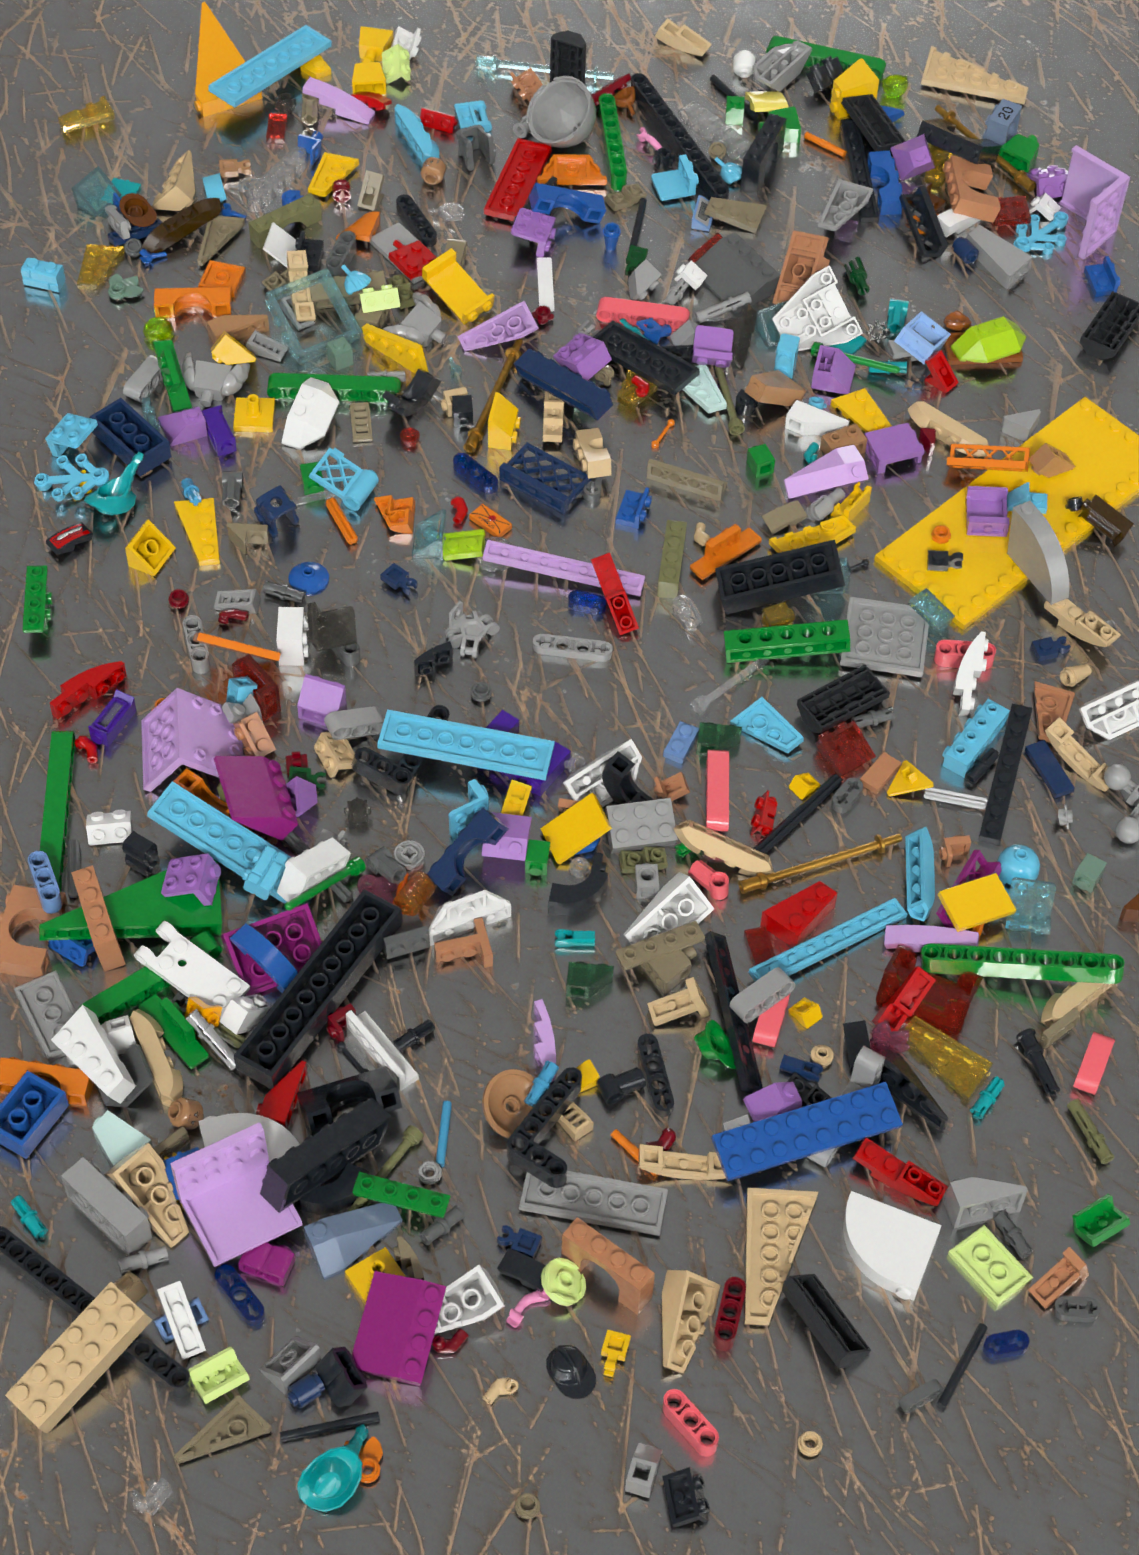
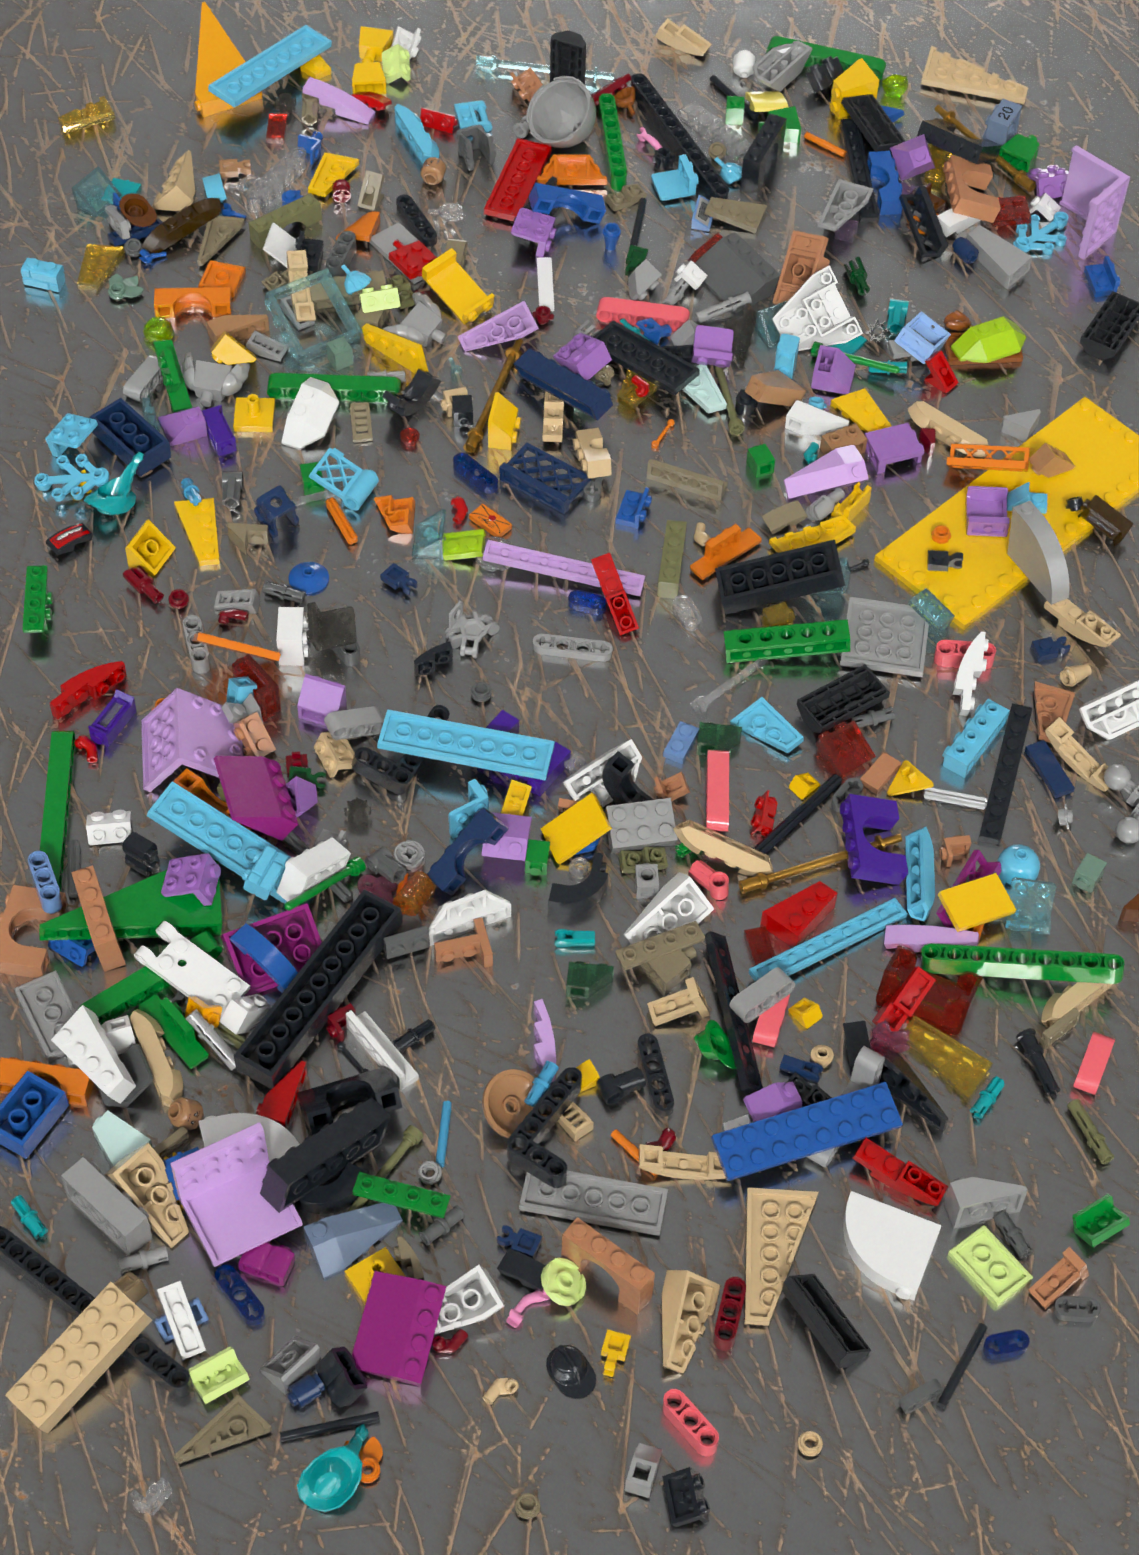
black axle [965,748,999,784] -> none
none -> dark red arm [123,565,164,604]
none -> dark purple arch [840,794,908,885]

